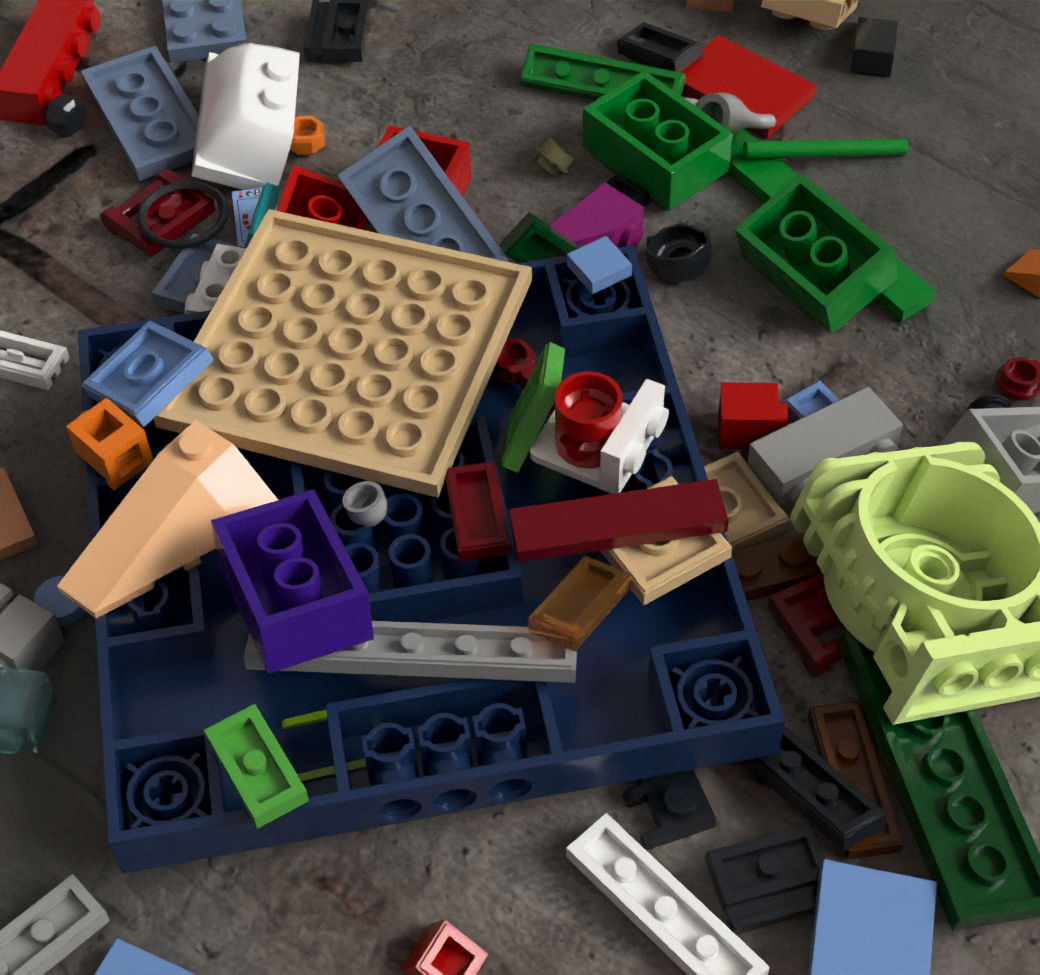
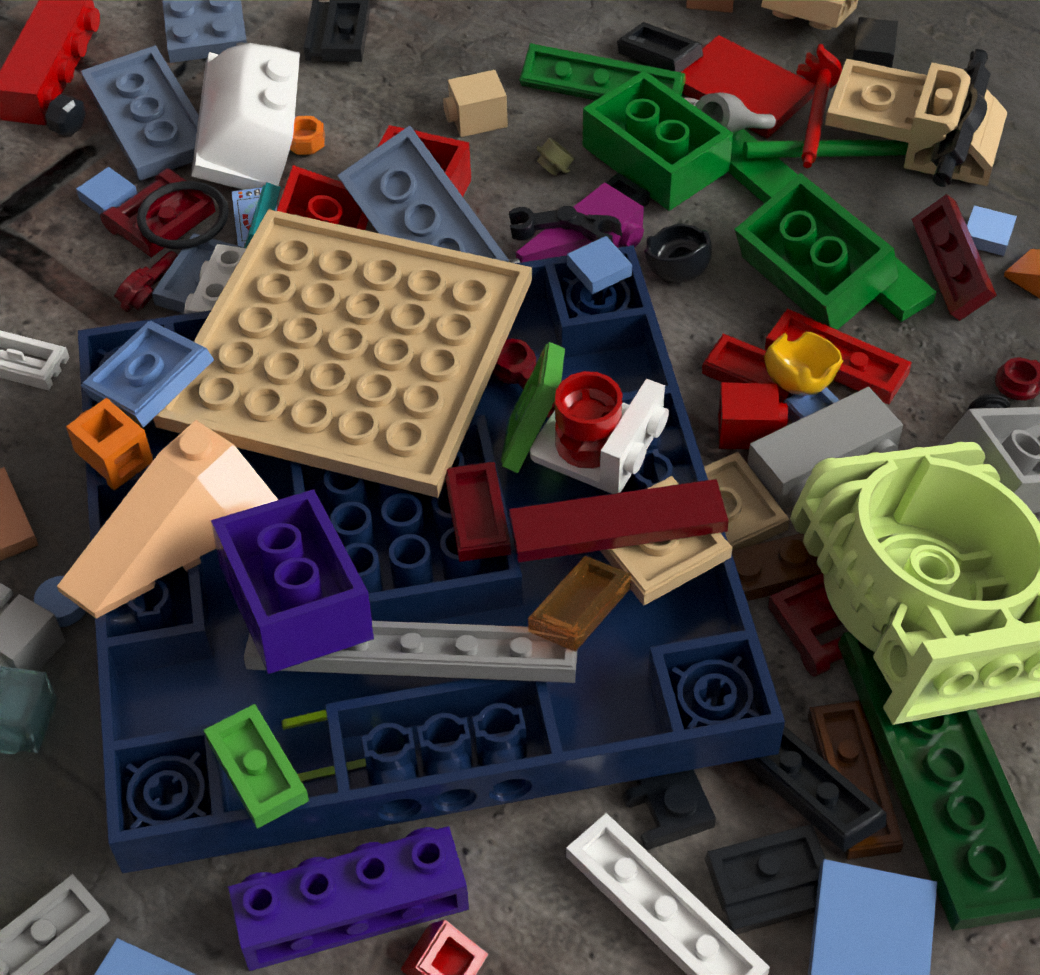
light grey hinge [342,481,388,527] -> none
dark green tile [499,212,581,263] -> none
none -> medium blue tile [76,167,137,214]
none -> dark red plate [114,251,178,312]
none -> dark purple brick [228,826,469,971]
none -> tan brick [443,70,508,137]
none -> black piece [509,206,622,243]
none -> red tile [702,333,794,403]
none -> yellow hair [764,332,843,396]
none -> red plate [765,308,912,405]
none -> red piece [796,44,842,169]
none -> tan piece [825,49,1007,187]
none -> dark red plate [911,194,997,321]
none -> light blue tile [967,205,1017,256]

